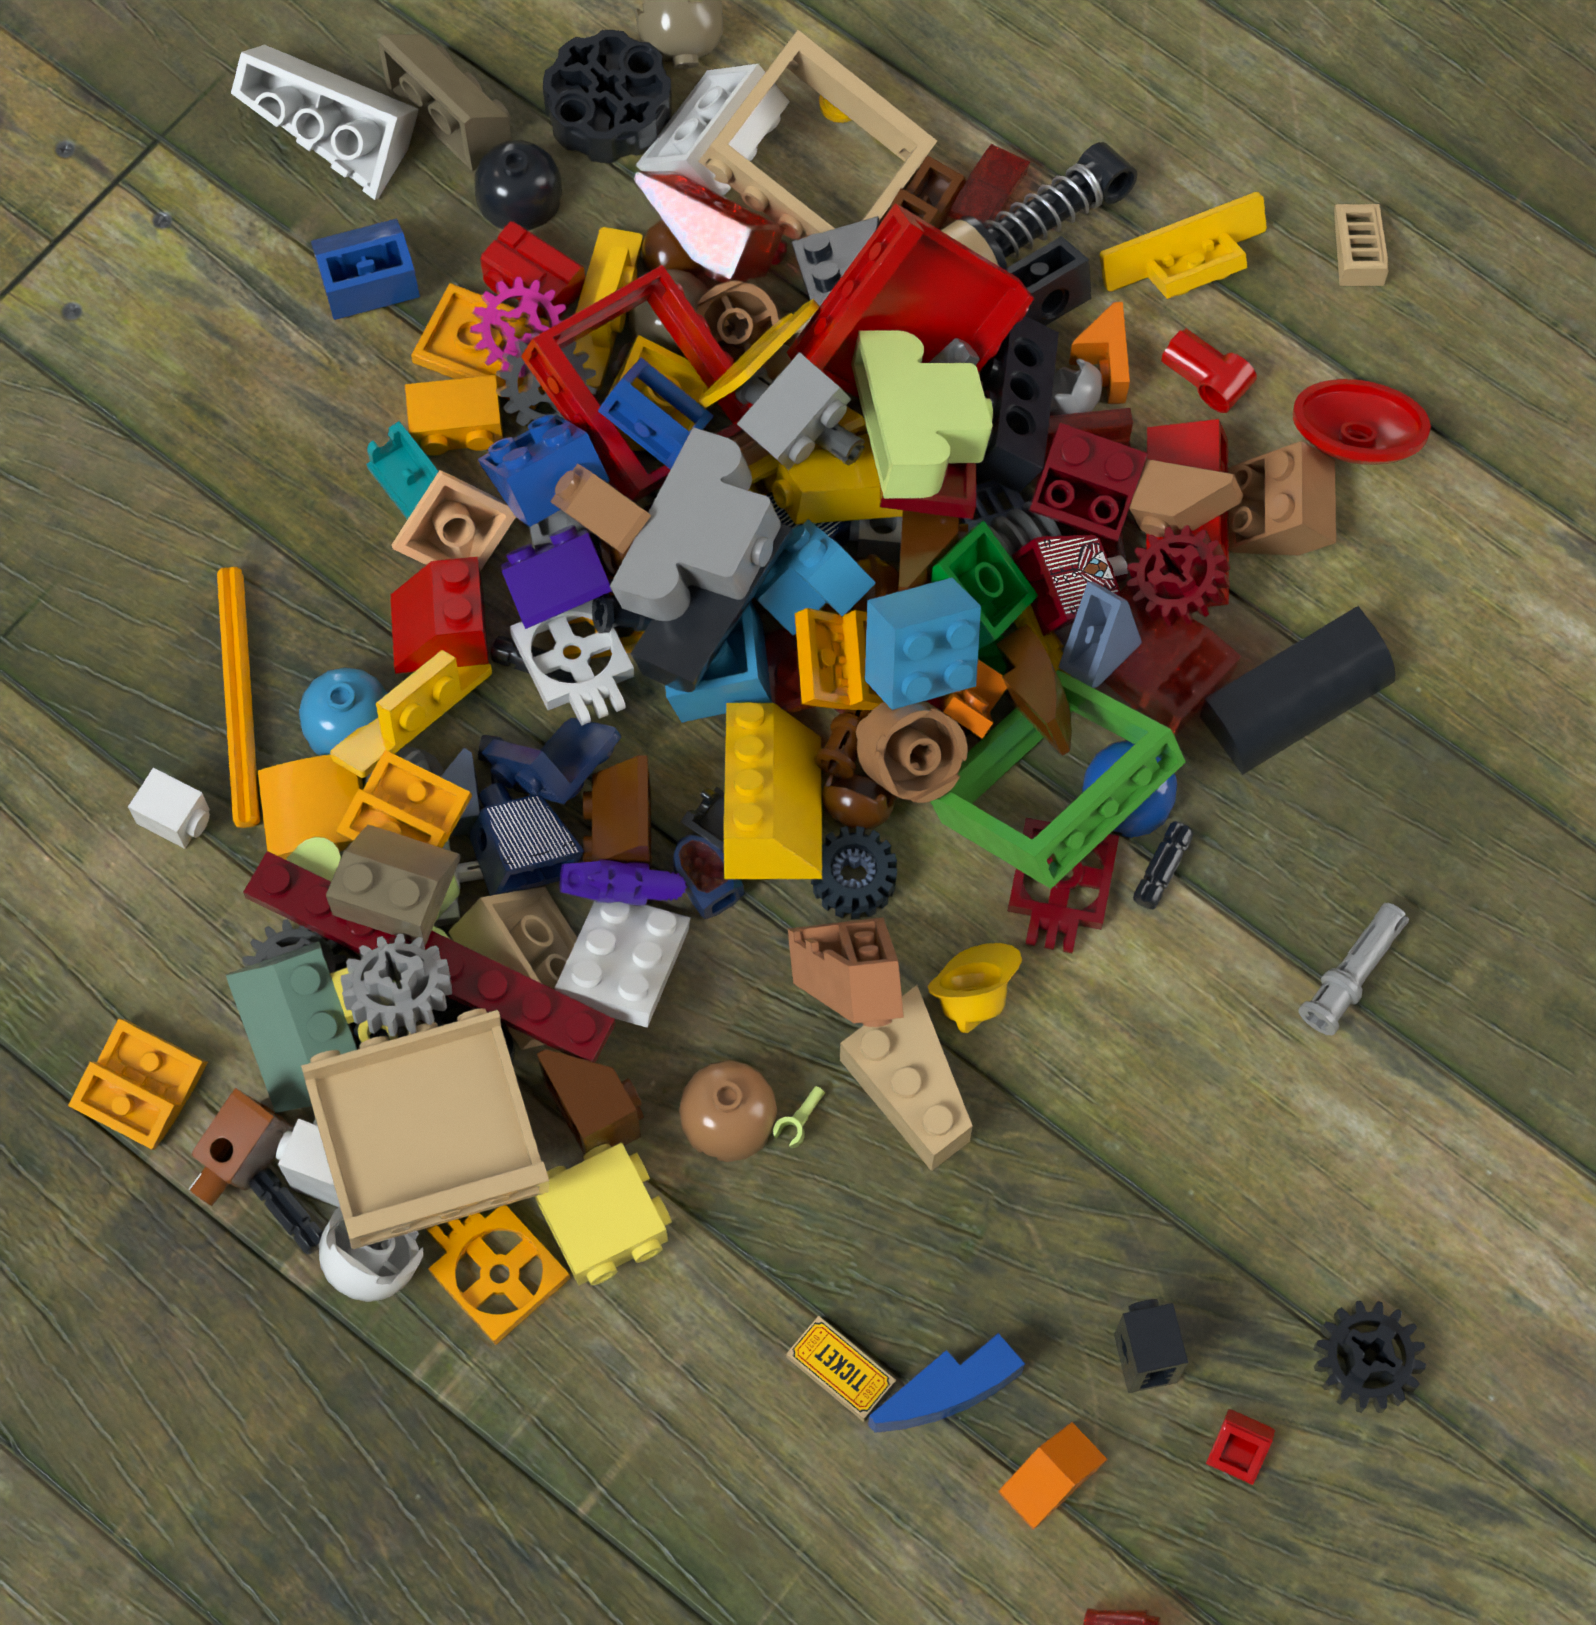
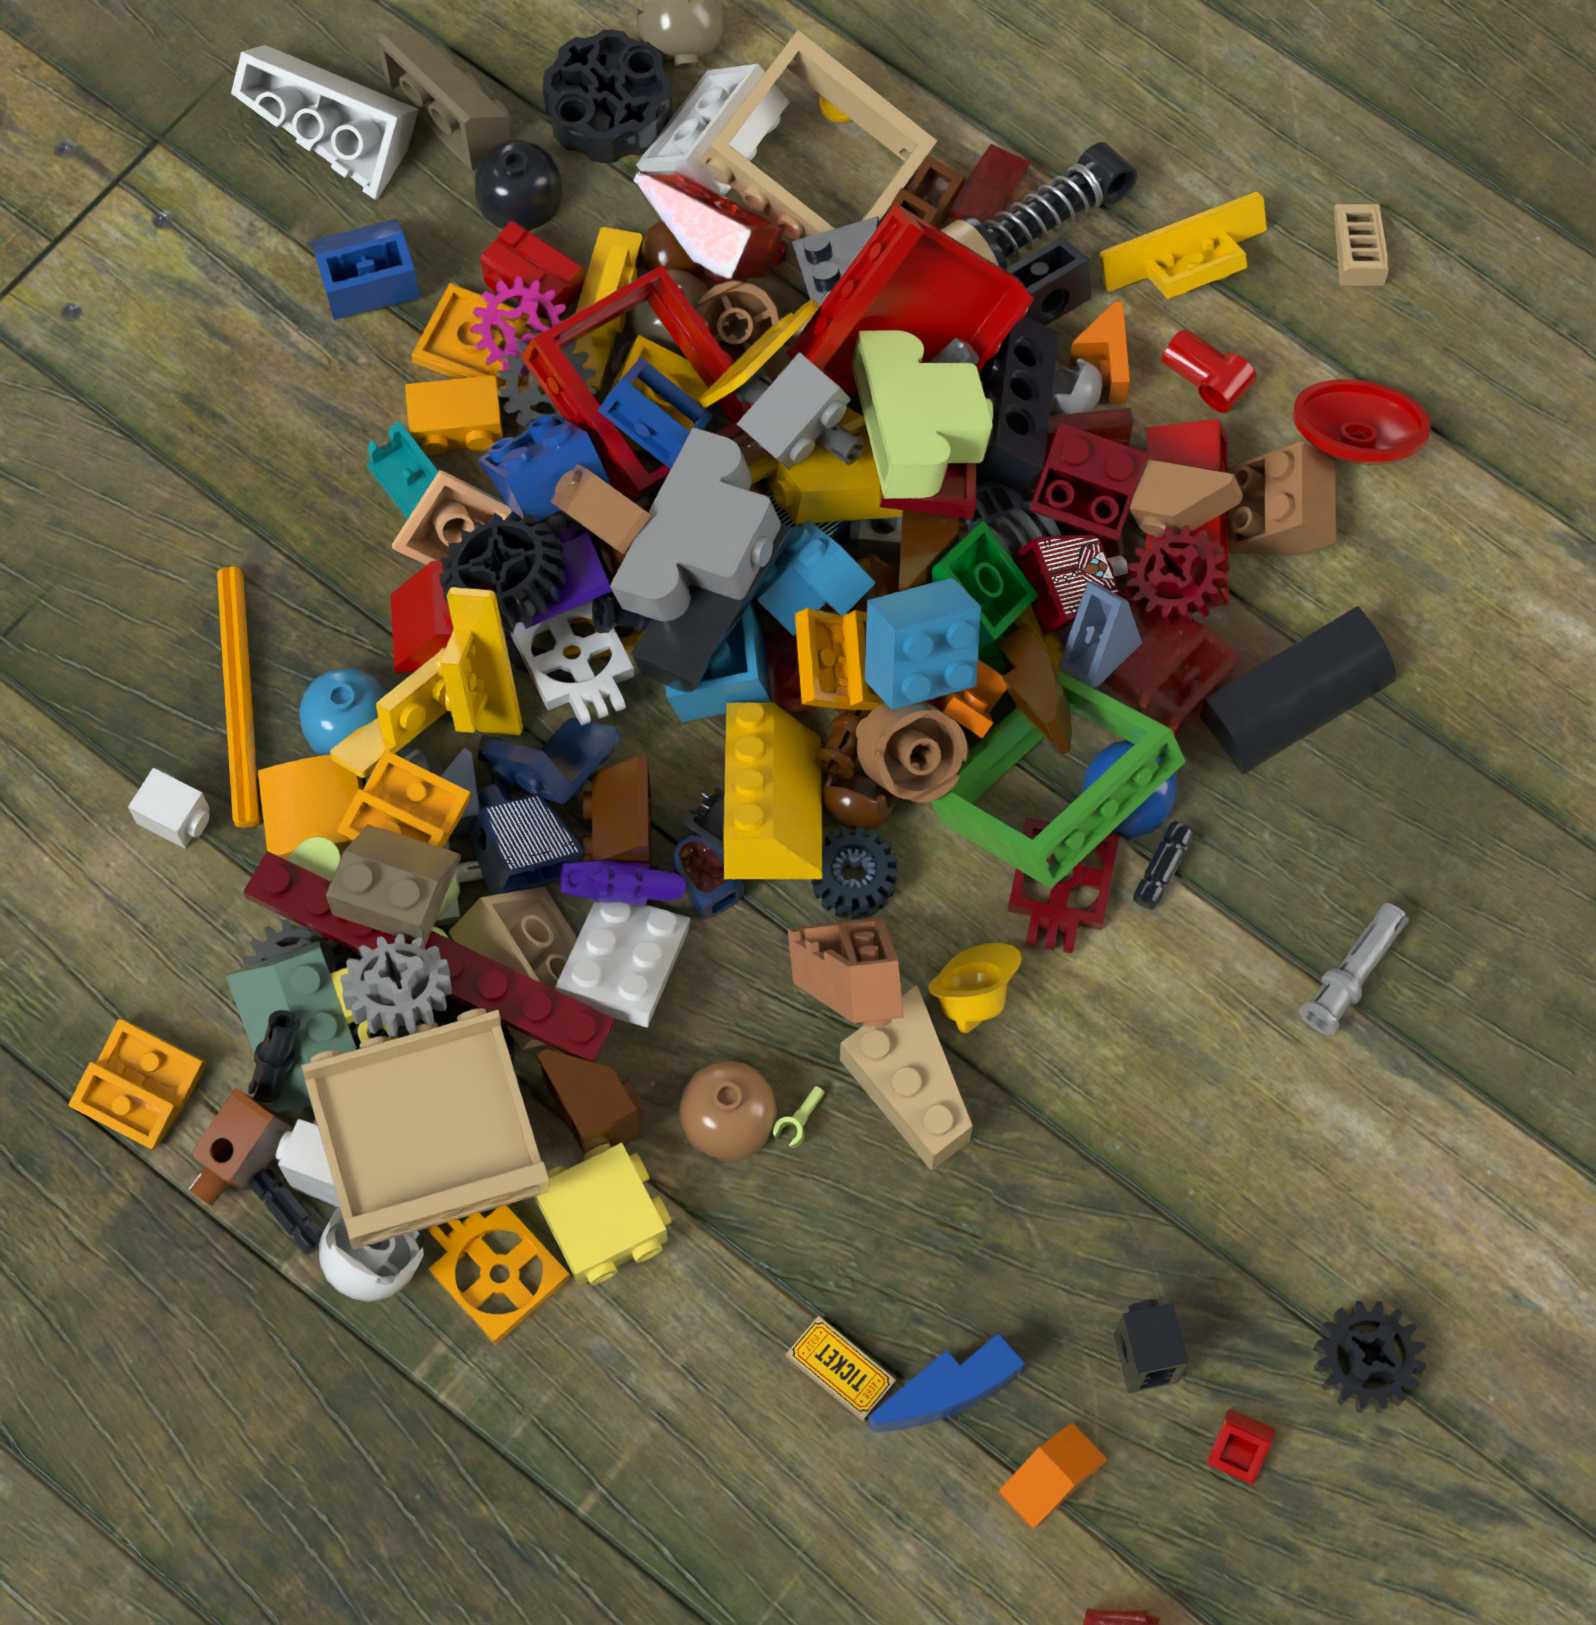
none -> black pin [248,1010,301,1103]
none -> yellow bracket [437,587,523,736]
none -> black gear [439,511,568,633]

